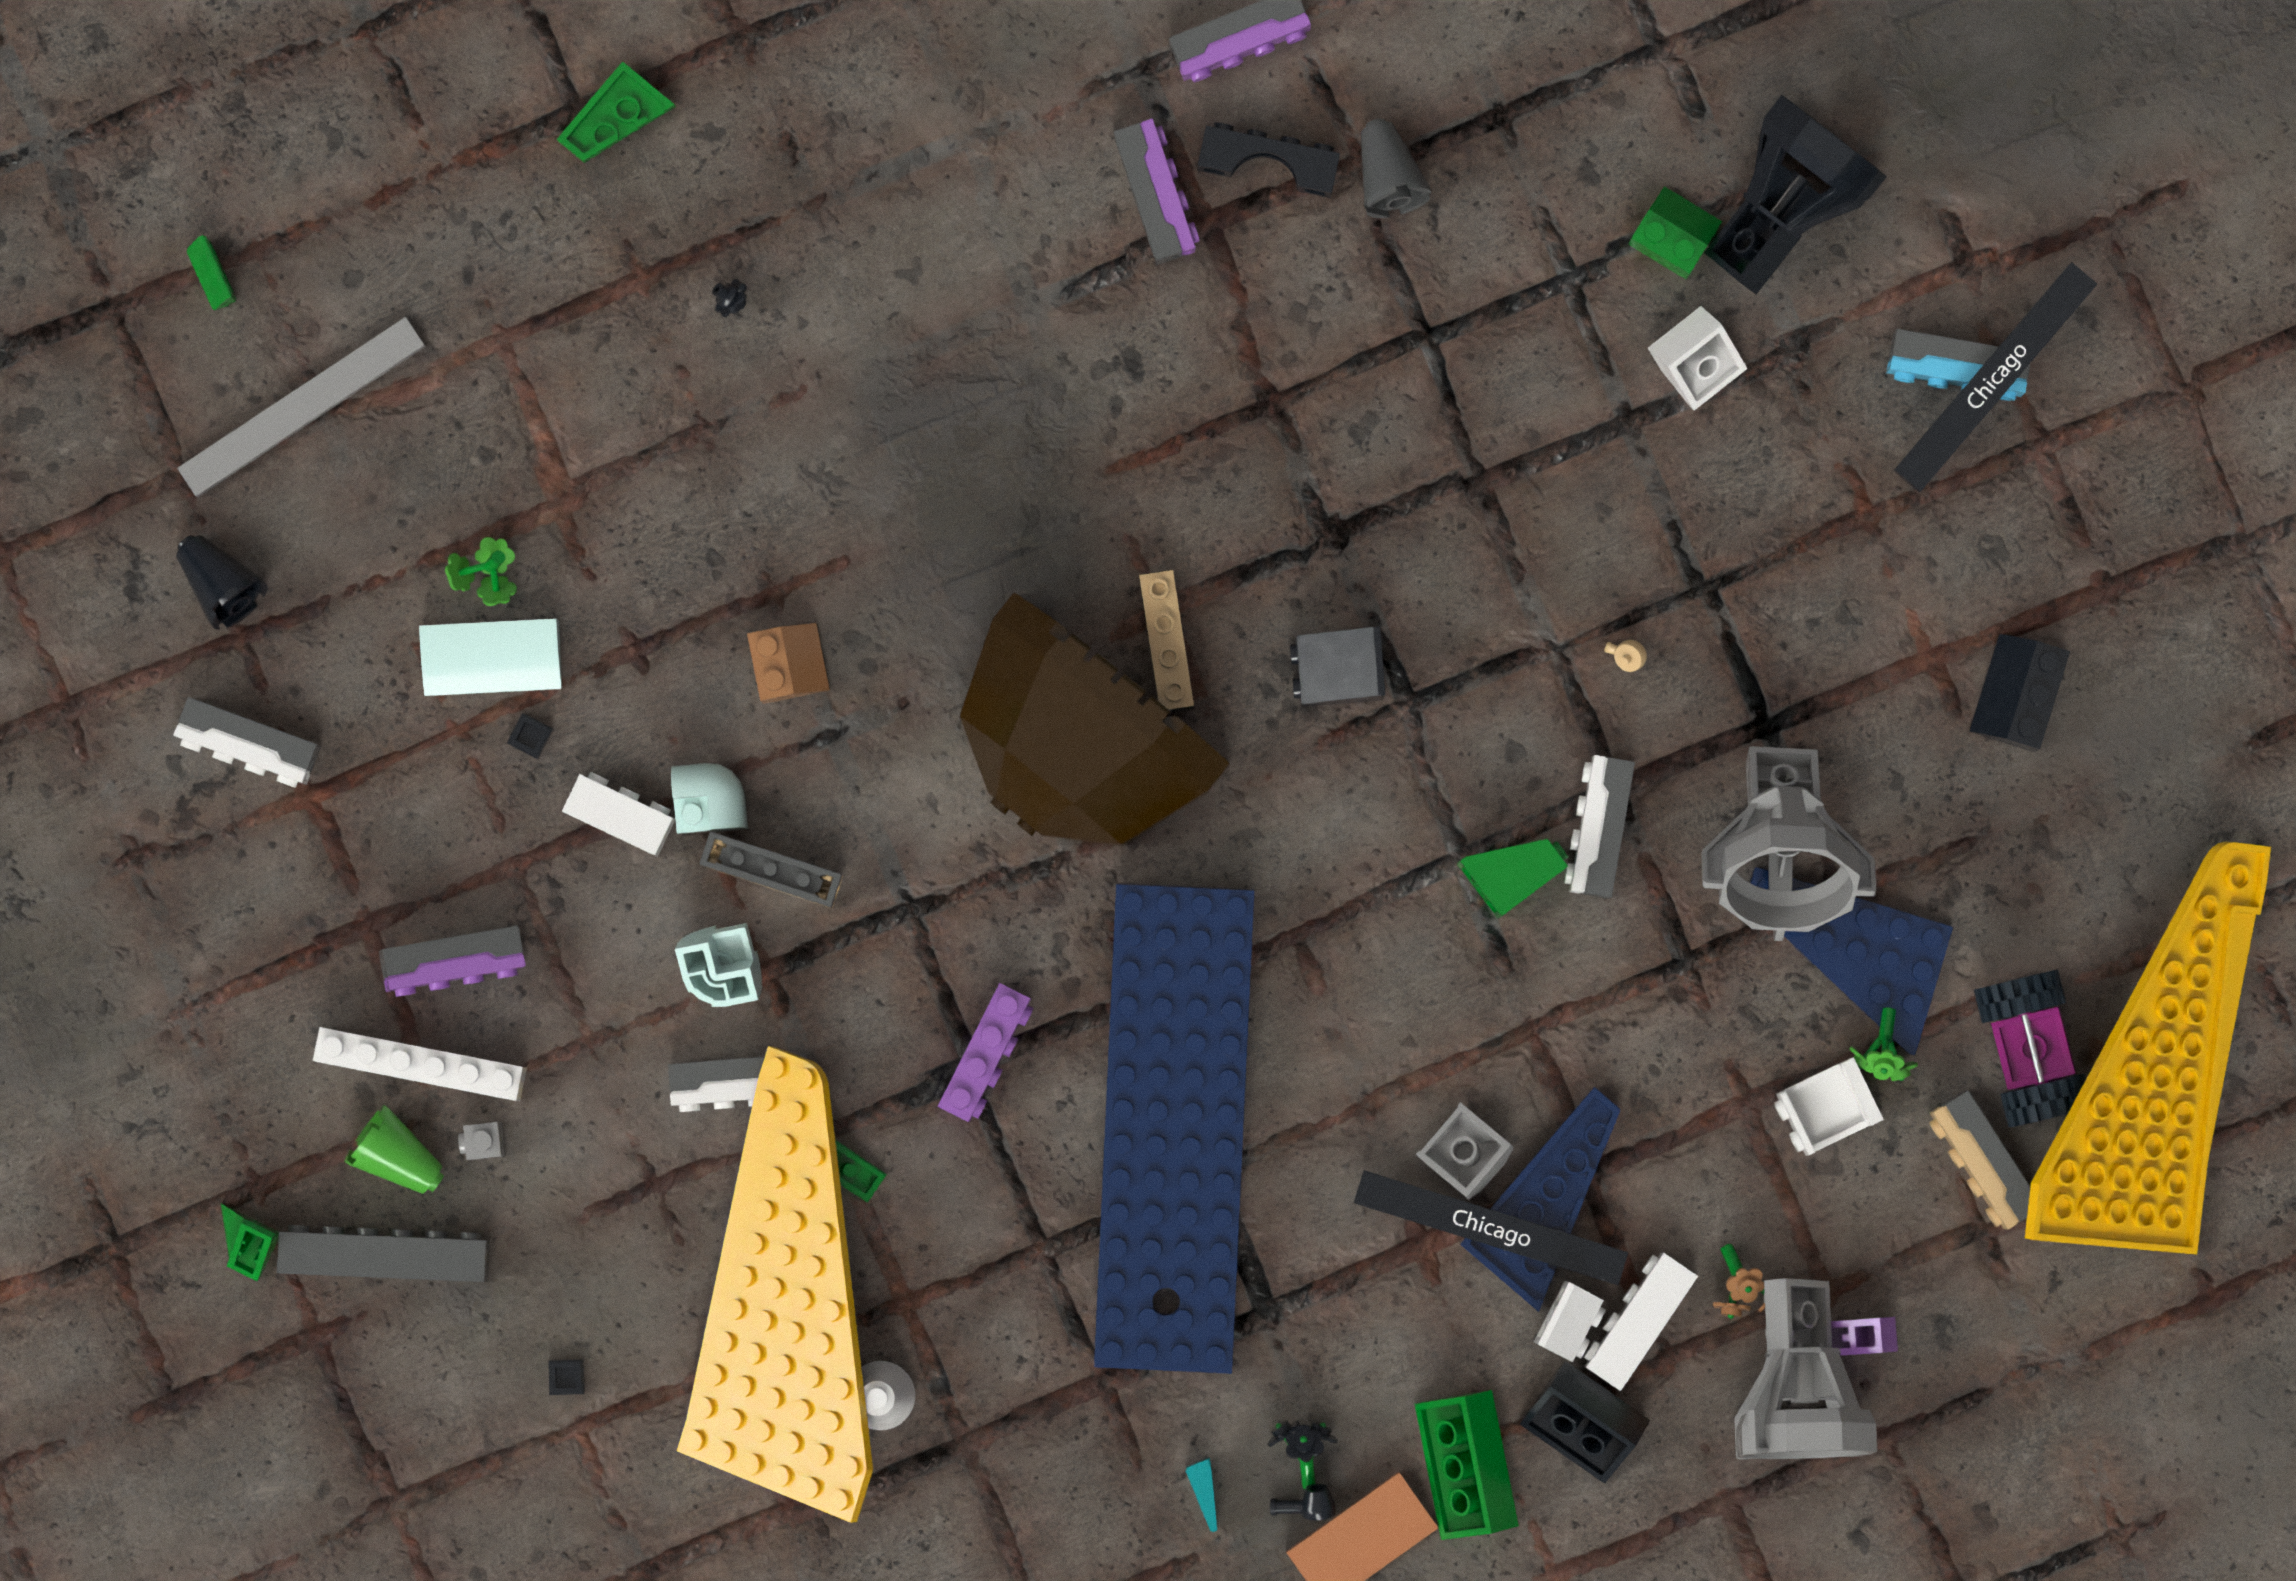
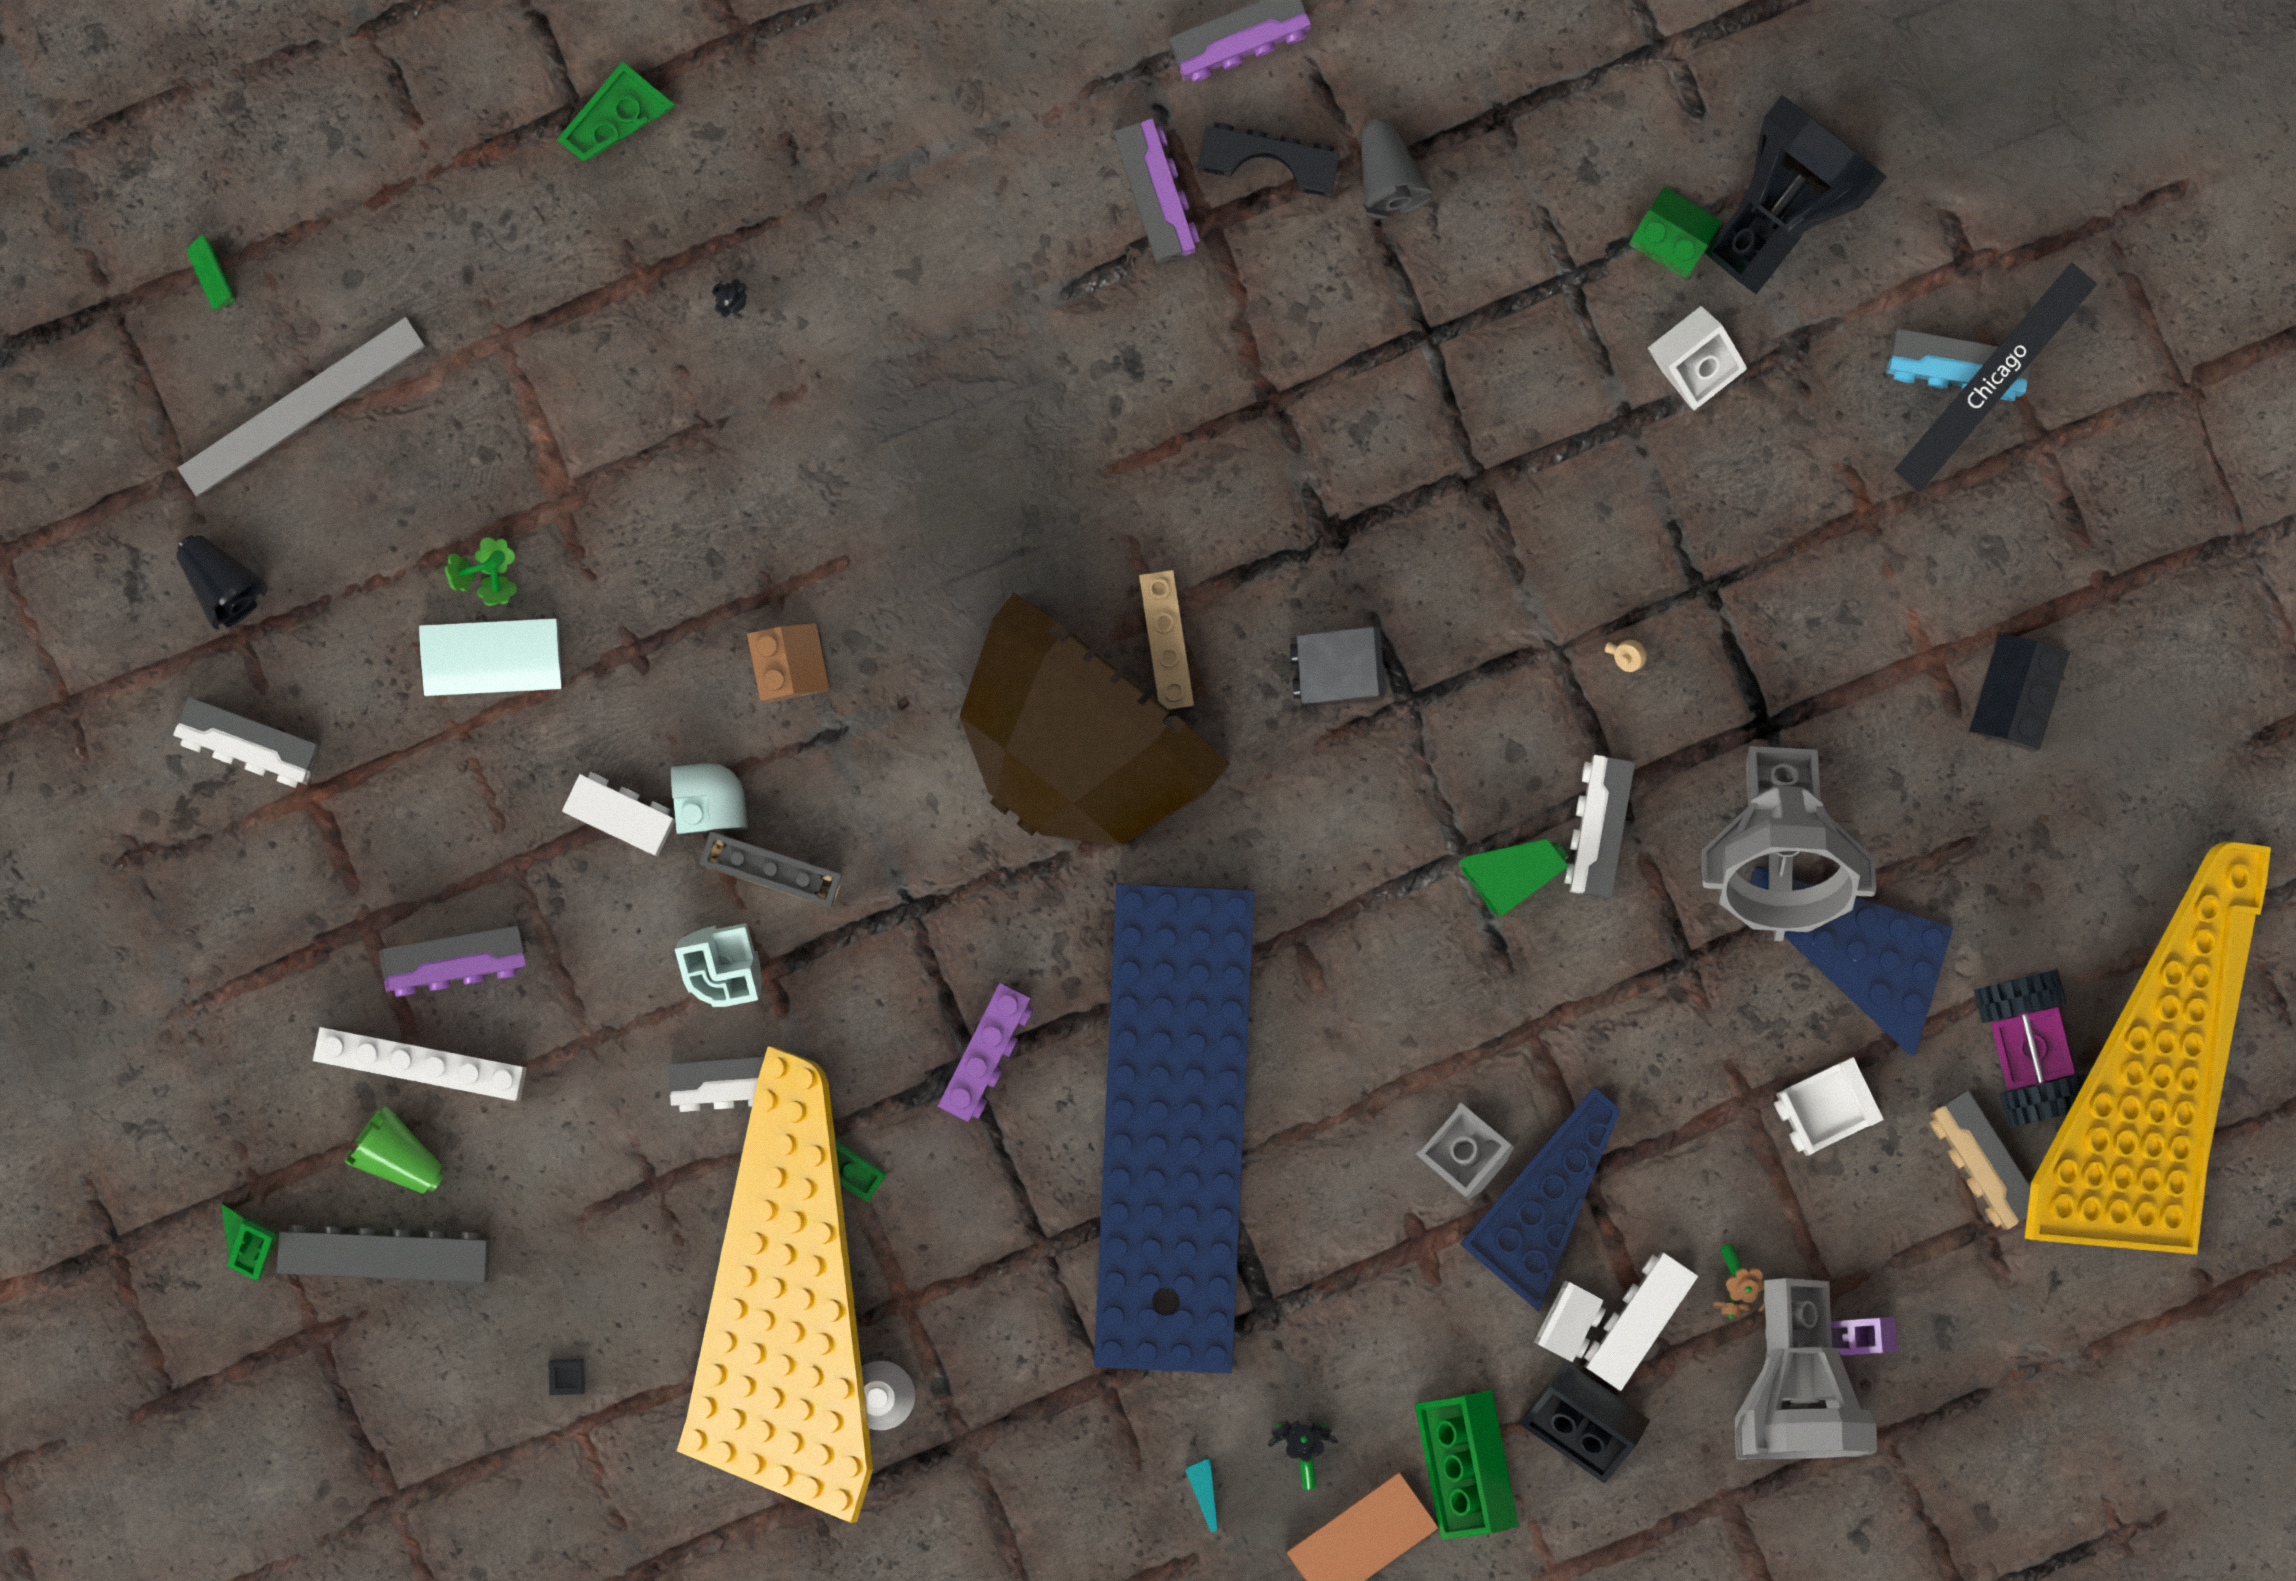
light grey brick [458,1122,505,1160] -> none
black tile [507,713,554,759] -> none
black bar [1270,1483,1336,1521] -> none
black tile [1353,1170,1628,1285] -> none
bright green plant [1849,1008,1918,1081] -> none

